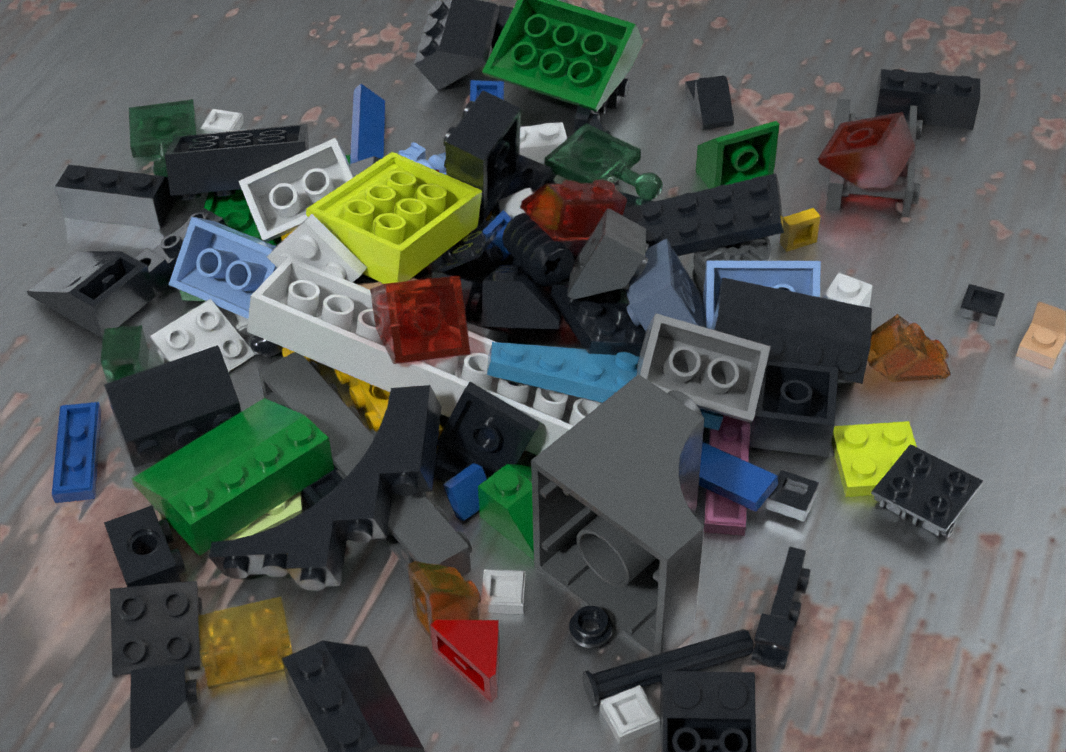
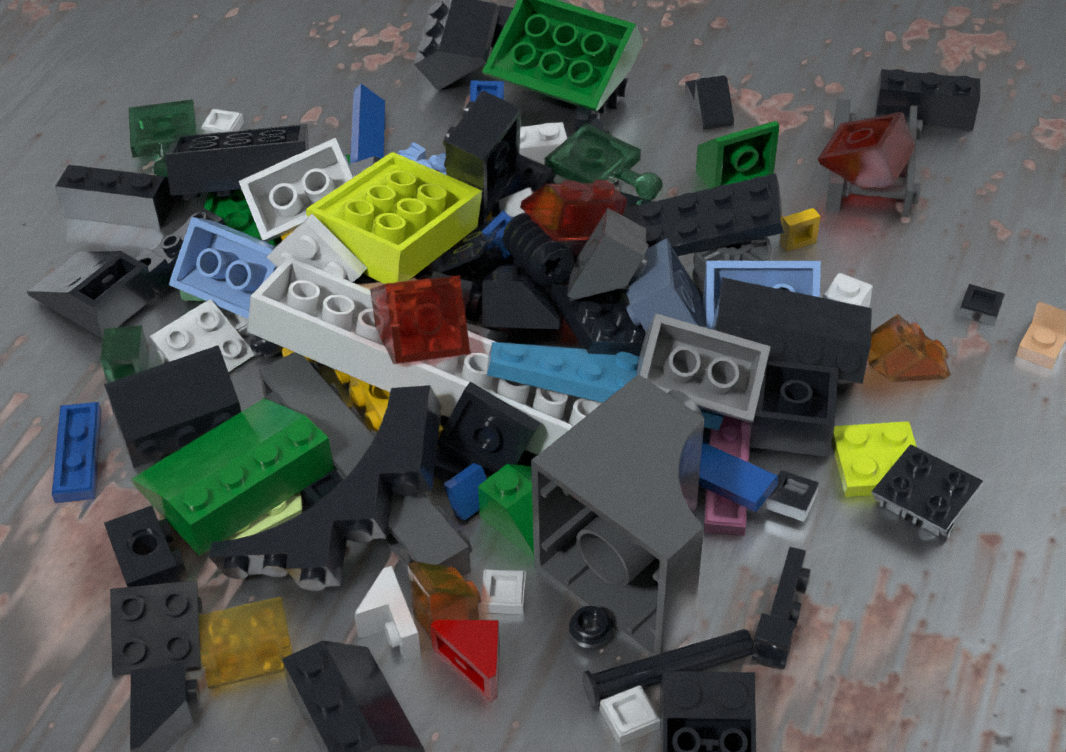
none -> white slope [355,566,421,662]

